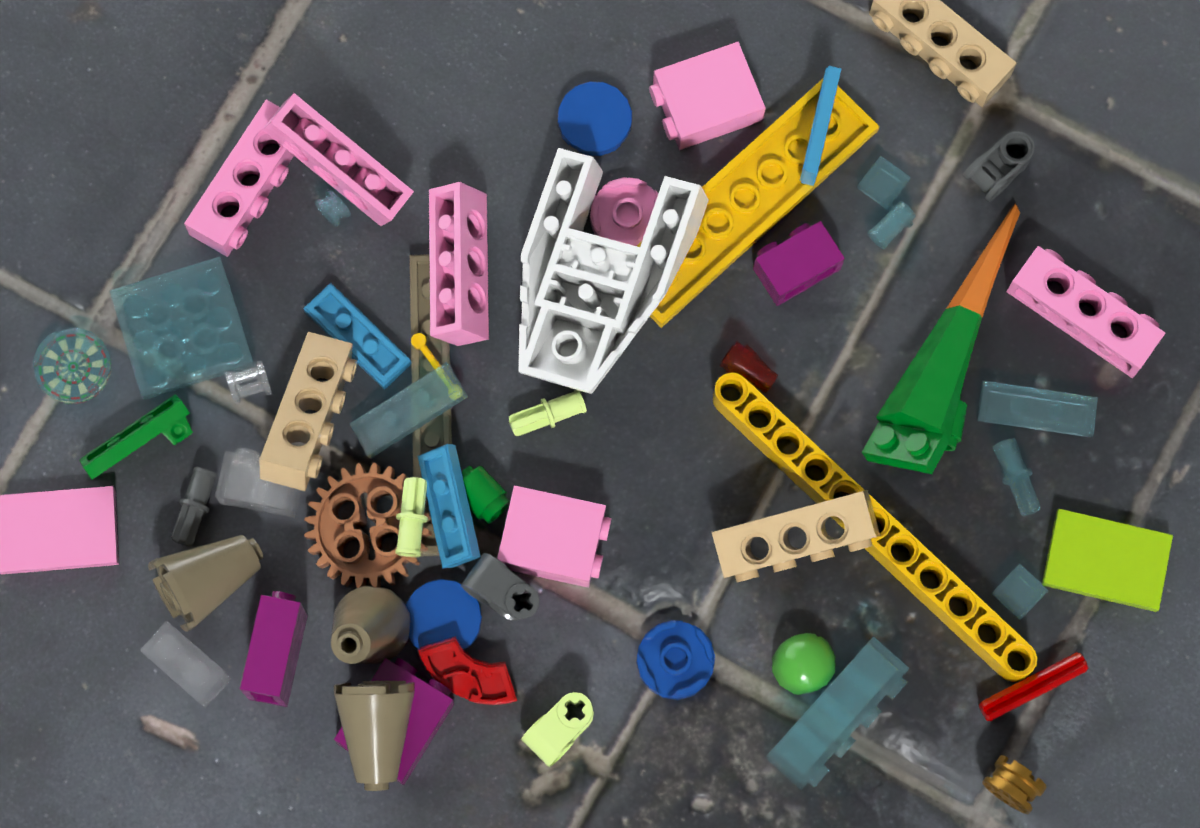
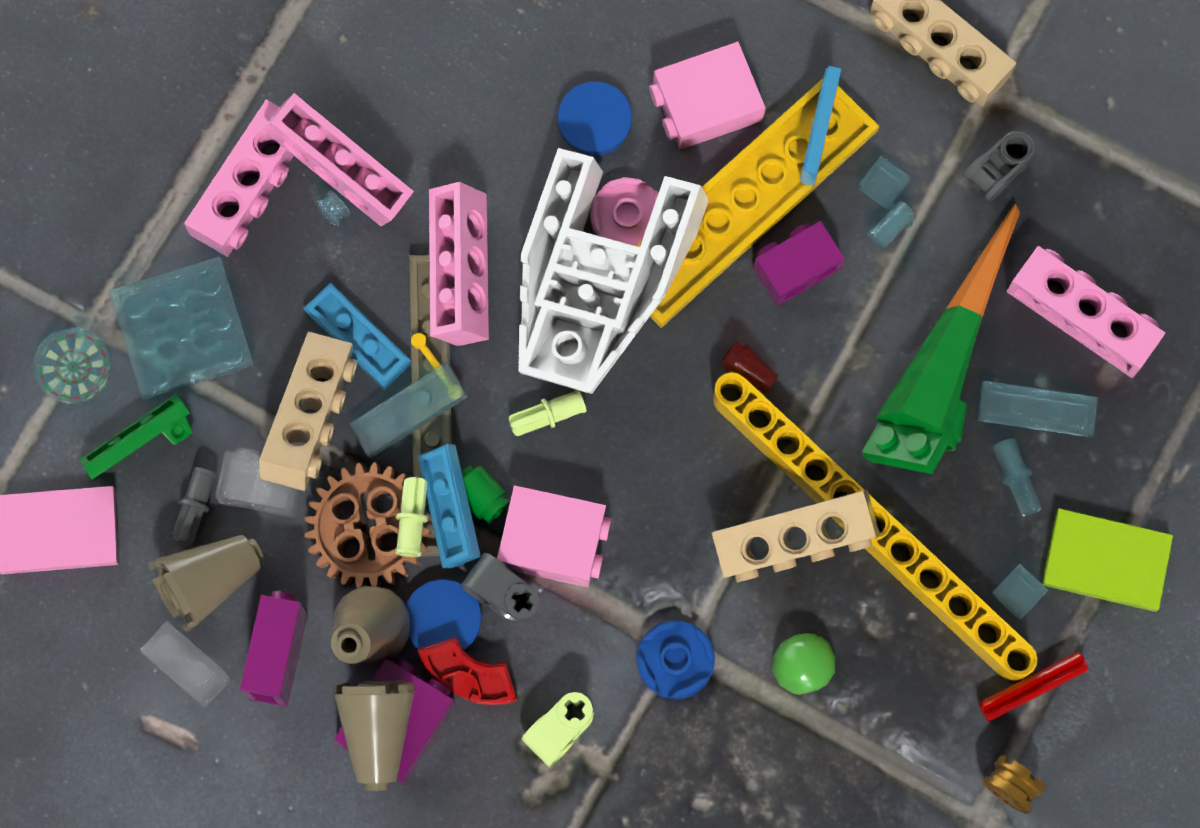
clear bush [225,360,272,405] -> none
clear light blue brick [766,636,909,790] -> none

